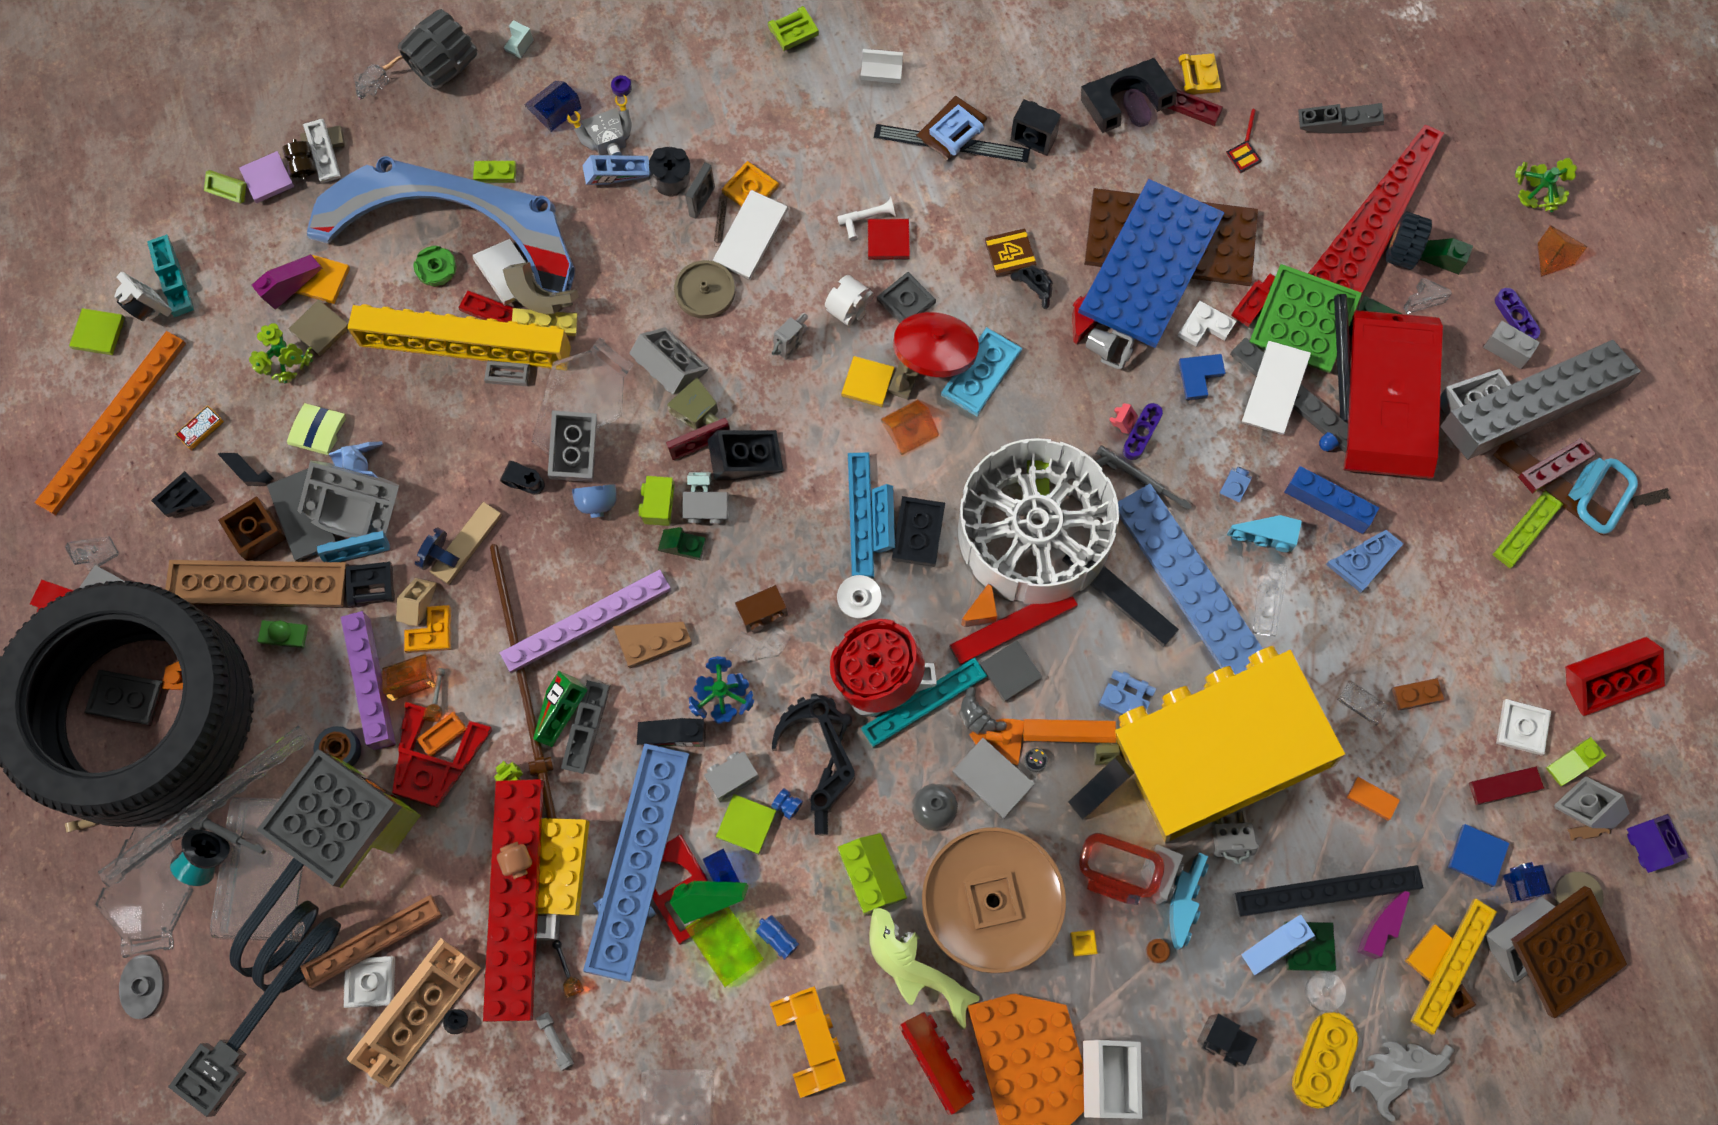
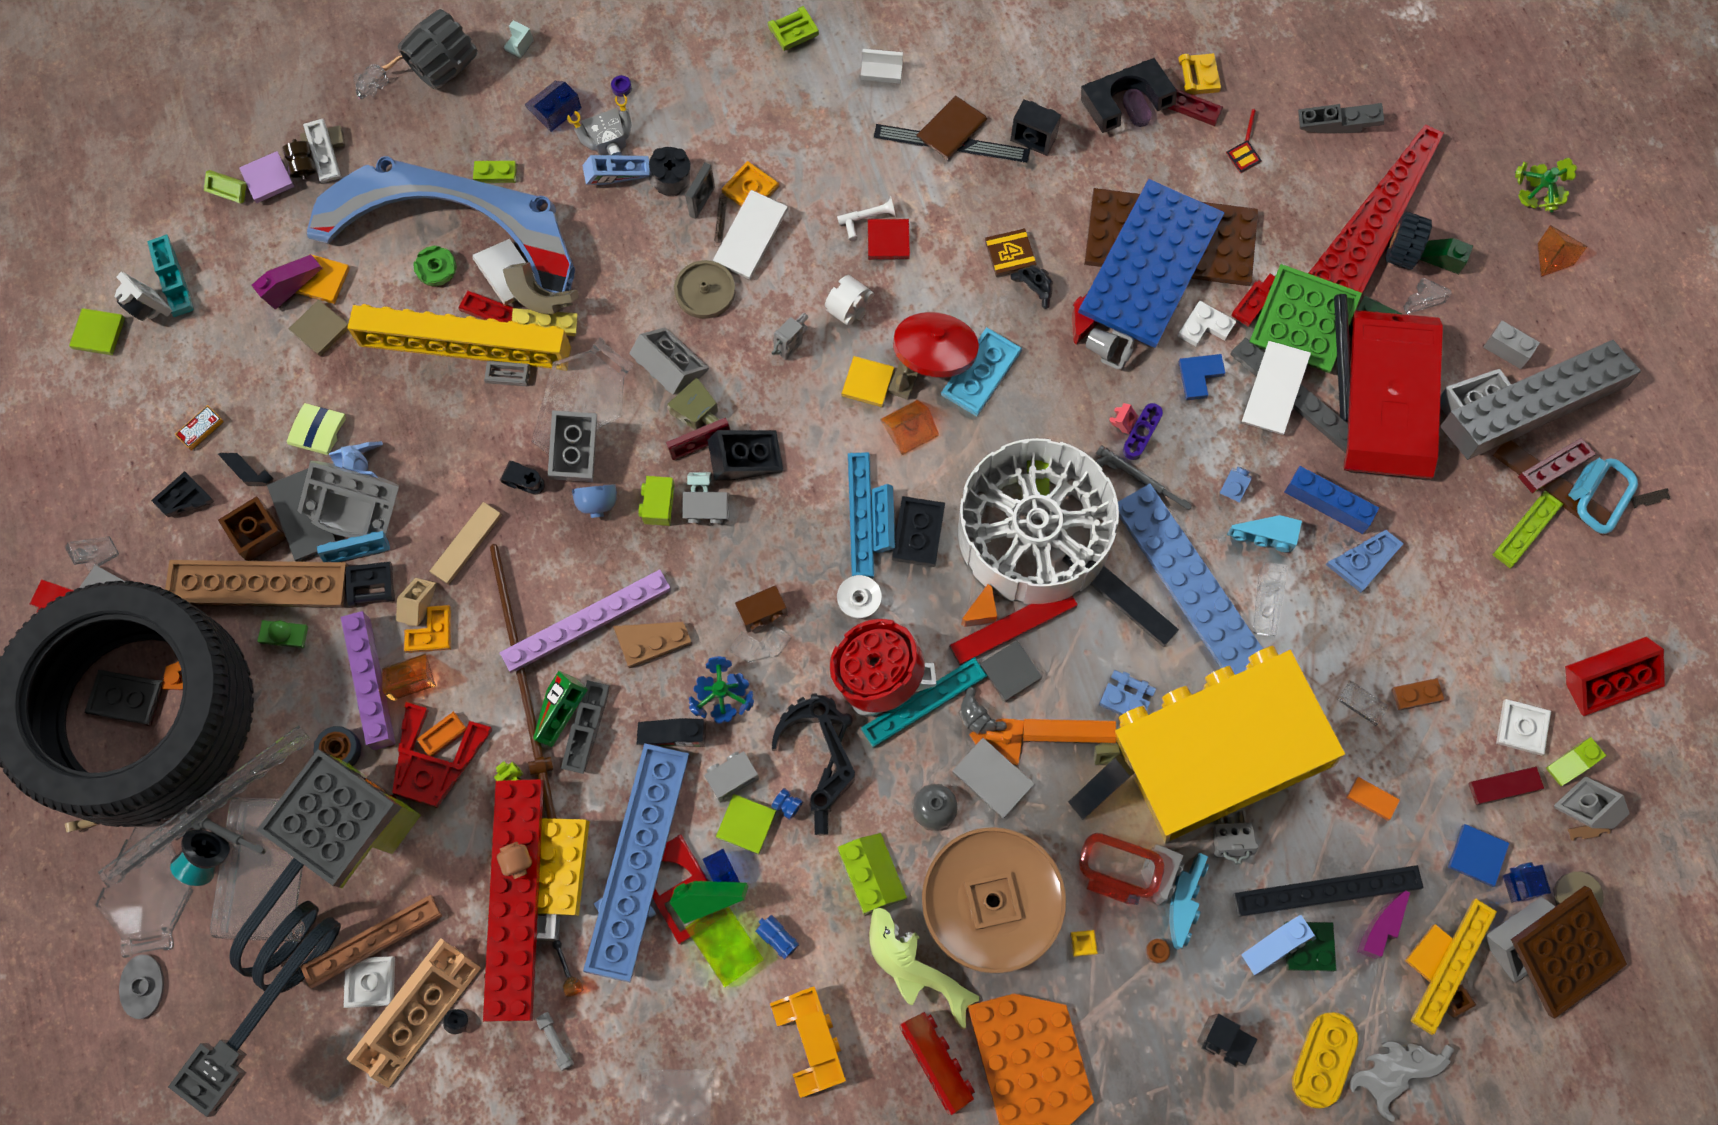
orange plate [34,331,186,516] -> none
lime plant [249,323,313,383] -> none
dark blue tile [415,527,460,570] -> none
hinge [423,668,445,722] -> none
dark green slope [658,527,706,561] -> none
dark grey tile [877,272,936,323] -> none
light blue plate [929,104,984,156] -> none
dark grey tile [1024,748,1048,772] -> none
white piece [1083,1040,1142,1119] -> none
clear piece [1305,972,1346,1012] -> none
blue hinge [1319,432,1339,451] -> none
dark purple beam [1495,288,1540,340] -> none
dark purple slope [1627,814,1690,873] -> none

